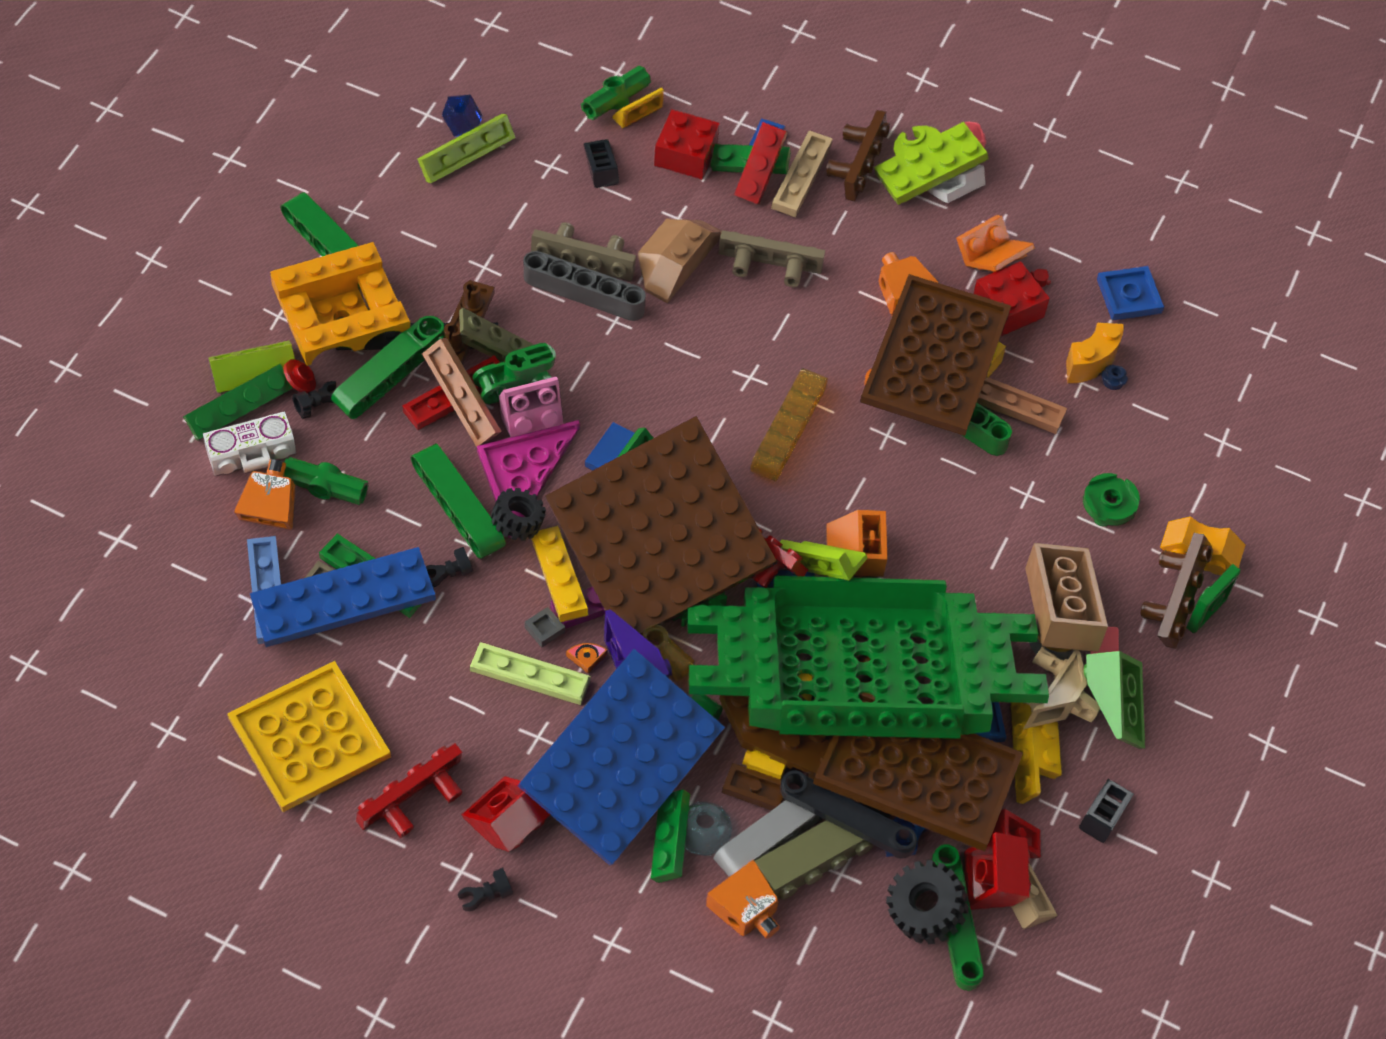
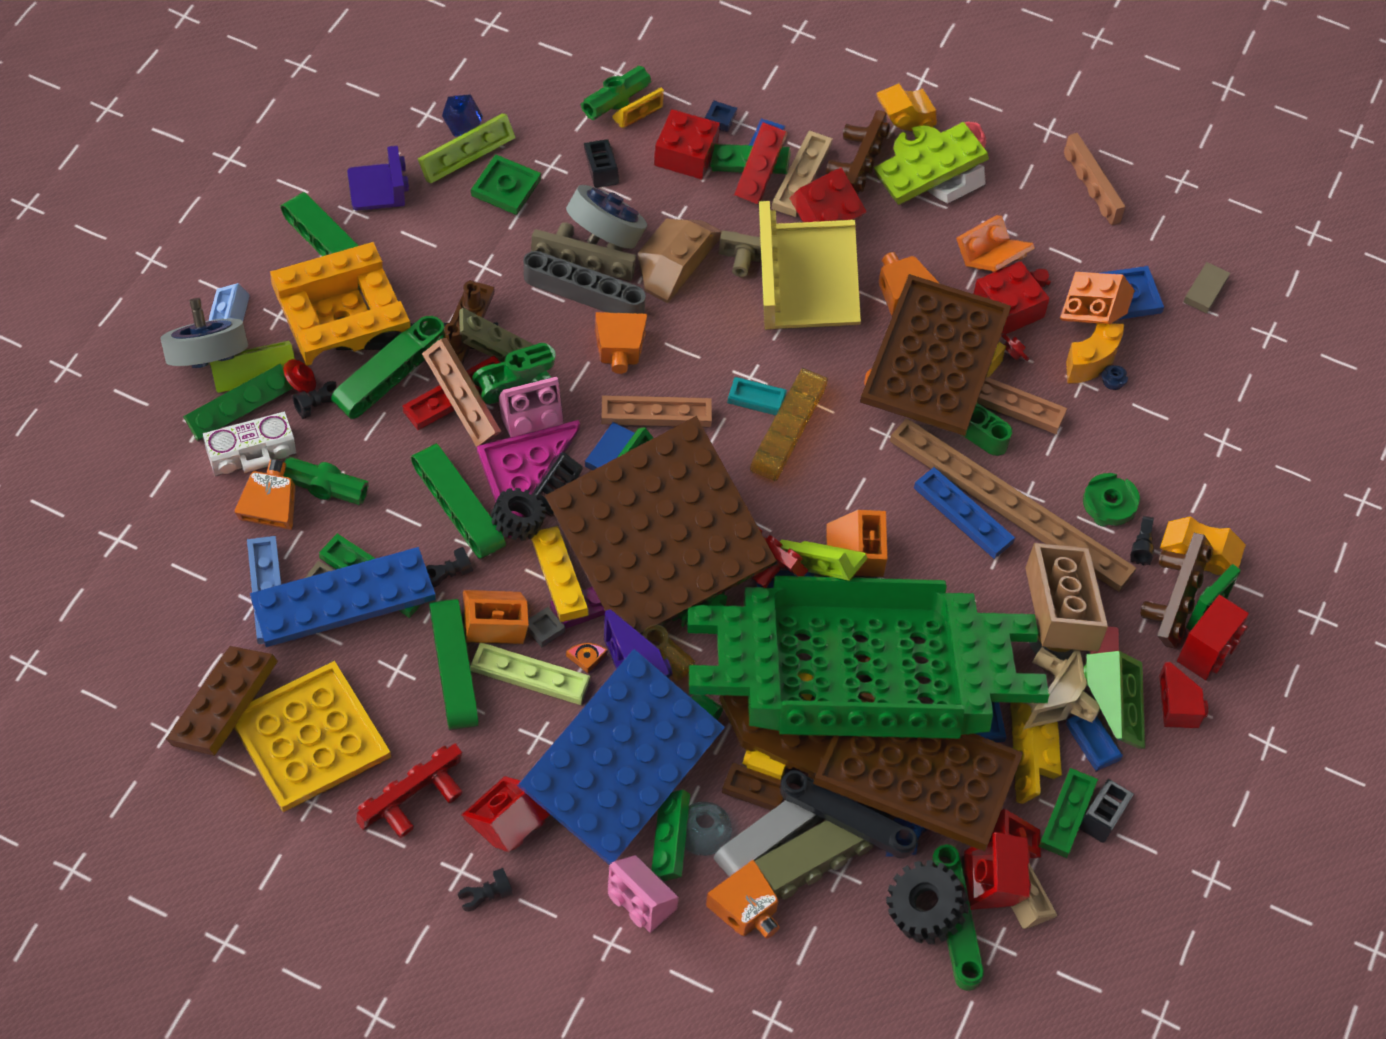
none -> light grey wheel [160,298,248,368]
none -> reddish brown plate [166,646,278,756]
none -> light blue slope [208,283,249,321]
none -> dark purple bracket [347,146,409,211]
none -> green beam [429,599,479,731]
none -> orange slope [463,590,529,644]
none -> green plate [471,154,541,215]
none -> black slope [531,452,583,516]
none -> light grey wheel [566,185,647,248]
none -> orange torso [595,312,647,374]
none -> nougat plate [601,396,712,427]
none -> bright pink slope [608,855,678,933]
none -> dark blue plate [705,100,737,132]
none -> teal tile [727,377,787,417]
none -> light yellow bracket [759,201,861,329]
none -> red piece [789,167,867,222]
none -> light orange brick [876,83,937,131]
none -> medium nougat plate [890,418,1136,592]
none -> blue plate [914,467,1015,559]
none -> red piece [1001,333,1030,362]
none -> green plate [1039,768,1098,858]
none -> orange slope [1060,272,1135,324]
none -> nougat plate [1064,133,1126,226]
none -> blue tile [1066,716,1123,771]
none -> black piece [1130,516,1154,565]
none -> red slope [1159,662,1209,728]
none -> red piece [1177,594,1249,681]
none -> dark tan tile [1184,262,1230,313]

